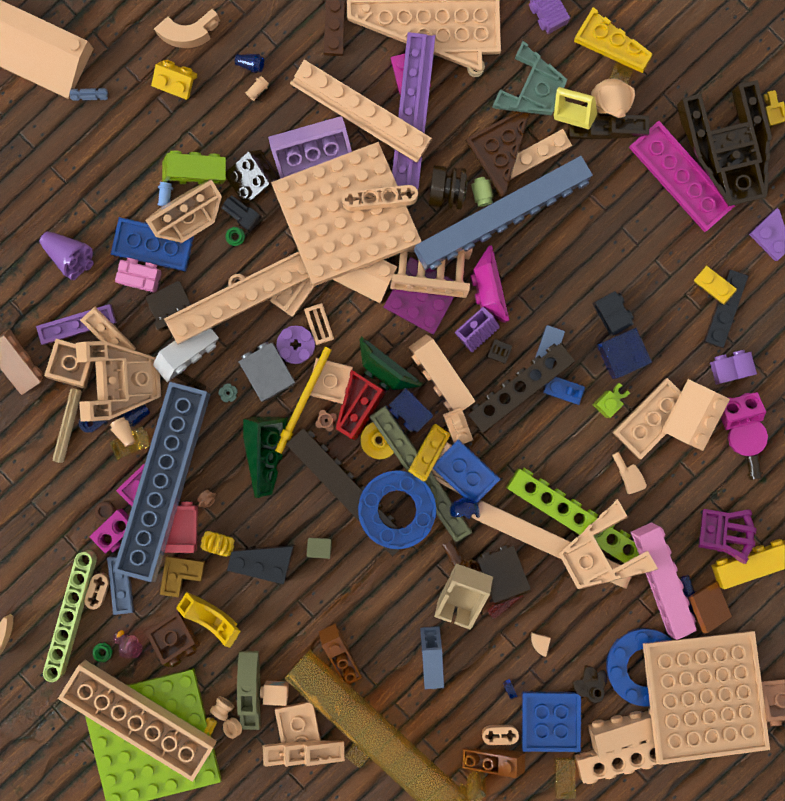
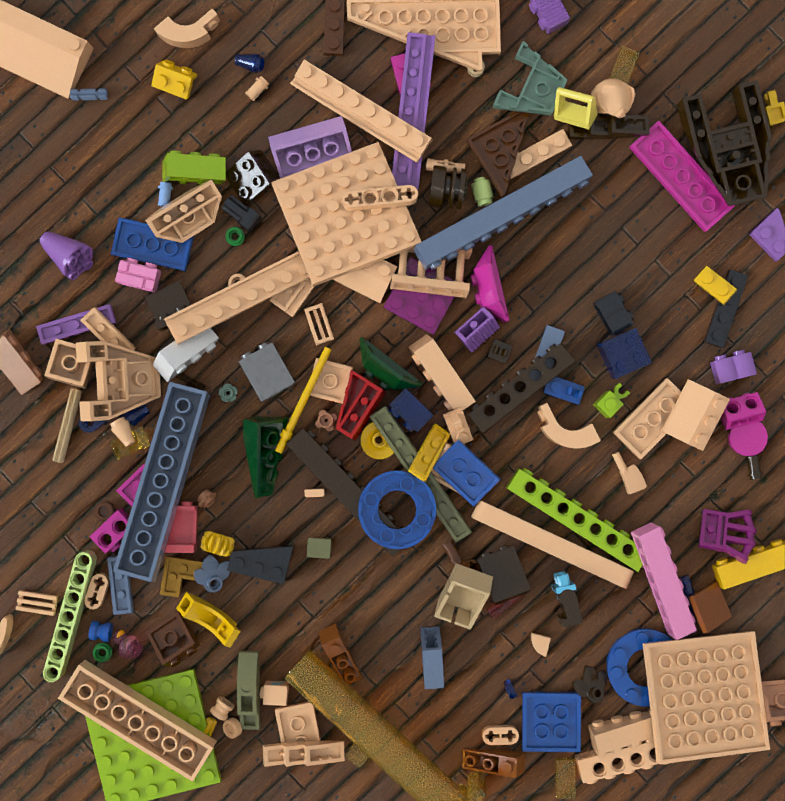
medium lavender plate [276,326,315,364] -> none
clear blue hair [449,497,481,519] -> none
light nougat wing [559,499,658,589] -> none
yellow wing [574,7,652,73] -> none
none -> light nougat tile [16,590,58,616]
none -> blue wheel [88,620,113,642]
none -> sand blue plate [194,555,230,592]
none -> light nougat tile [304,488,325,497]
none -> light nougat pin [426,158,465,175]
none -> light nougat arch [537,403,601,448]
none -> dark brown hips [551,571,583,627]

